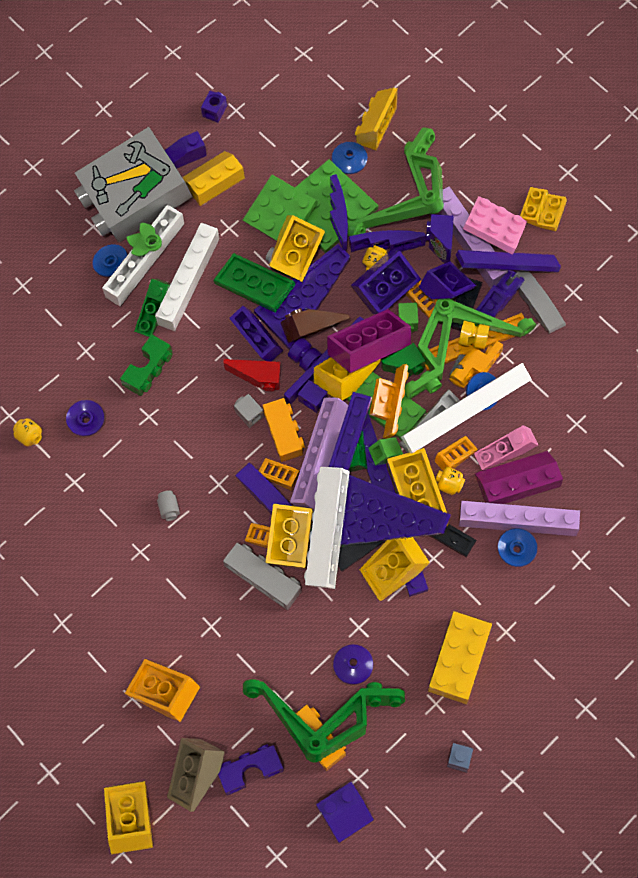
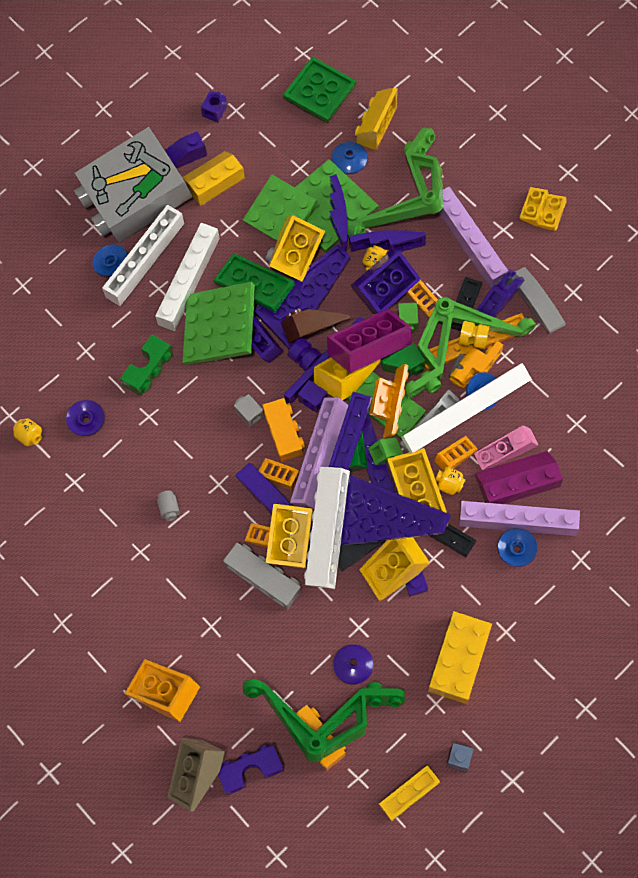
yellow slope [104,782,153,854] -> none
bright green plate [126,223,162,256] -> none
green slope [134,279,171,337] -> none
red slope [223,359,281,392] -> none
dark purple slope [316,782,374,843] -> none
dark purple slope [419,261,476,299] -> none
dark purple slope [426,214,454,263] -> none
dark purple tile [456,250,561,272] -> none
bright pink plate [463,196,527,255] -> none
none -> bright green plate [182,282,255,365]
none -> green plate [283,56,356,123]
none -> yellow plate [379,765,440,821]

